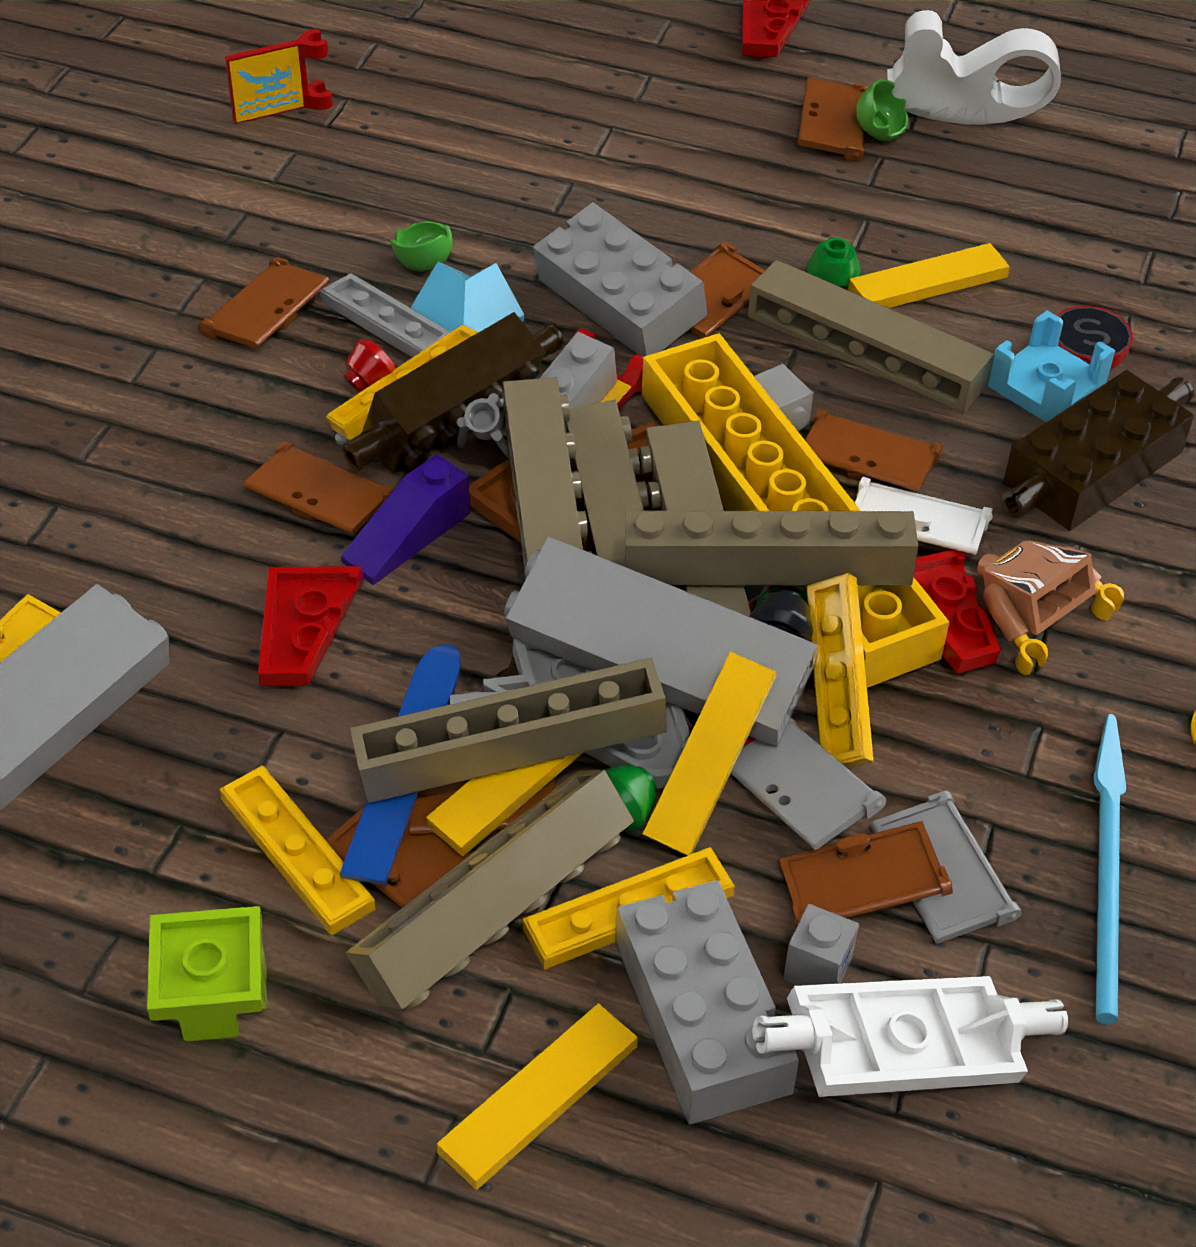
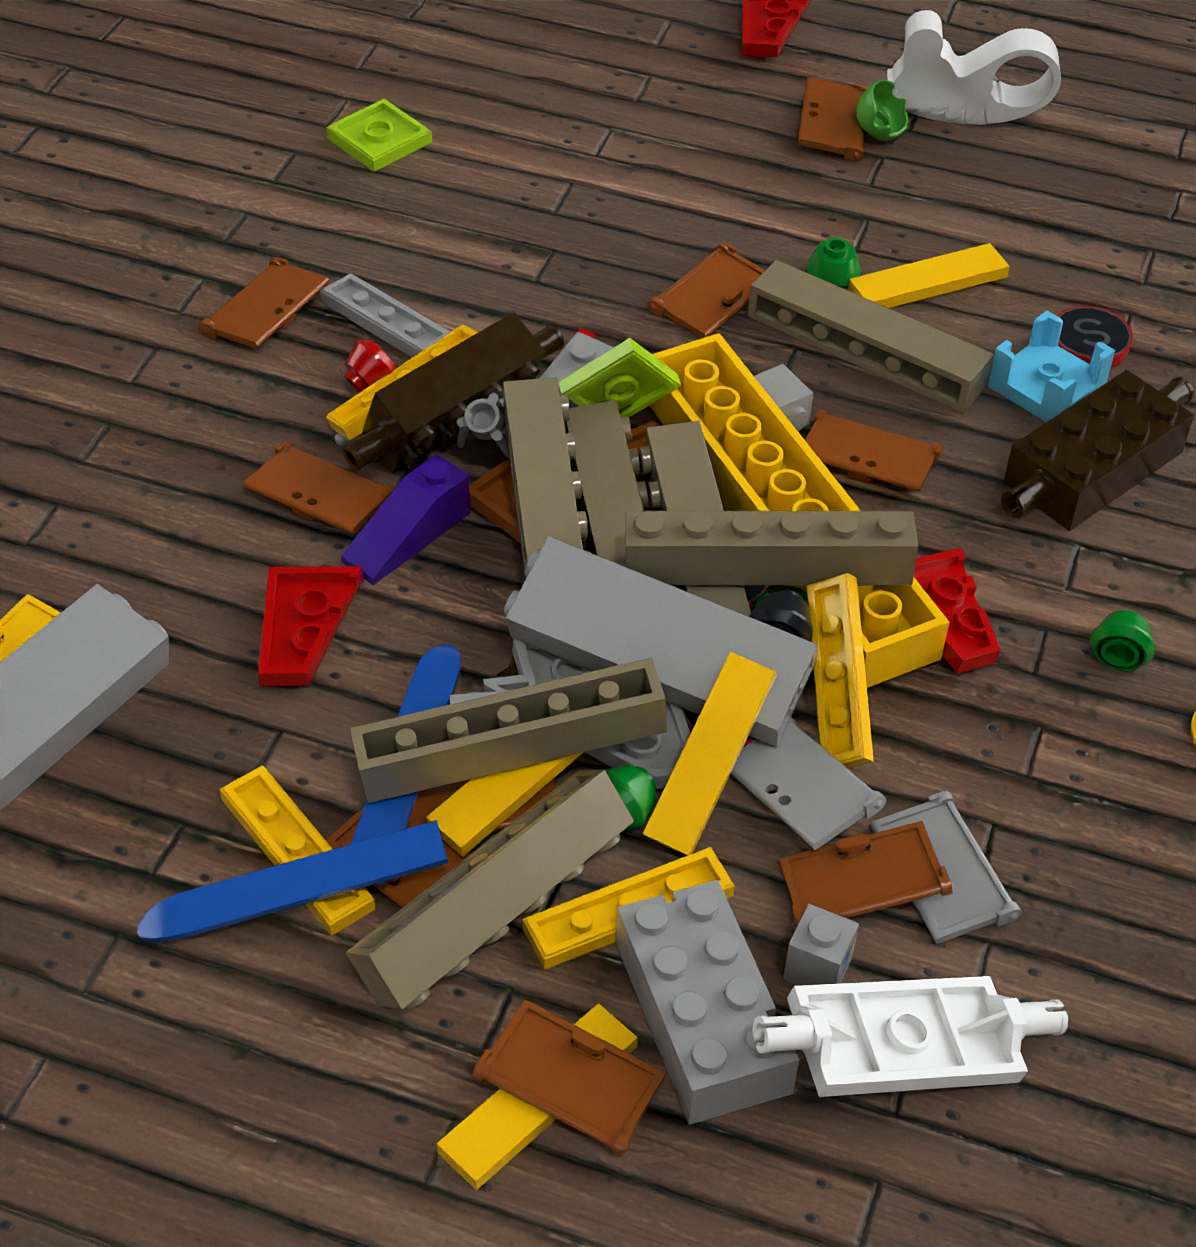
lime panel [147,906,267,1041] -> none
flag [225,29,333,124] -> none
bright green hair [390,221,453,272] -> none
medium azure slope [411,261,524,332] -> none
light grey piece [533,202,707,357] -> none
white door [855,477,993,555] -> none
nougat torso [977,540,1124,675] -> none
medium azure piece [1094,714,1126,1025] -> none
none -> blue piece [137,820,448,943]
none -> lime tile [326,99,432,172]
none -> dark orange door [472,999,667,1157]
none -> lime tile [558,338,681,417]
none -> green cone [1089,610,1156,671]

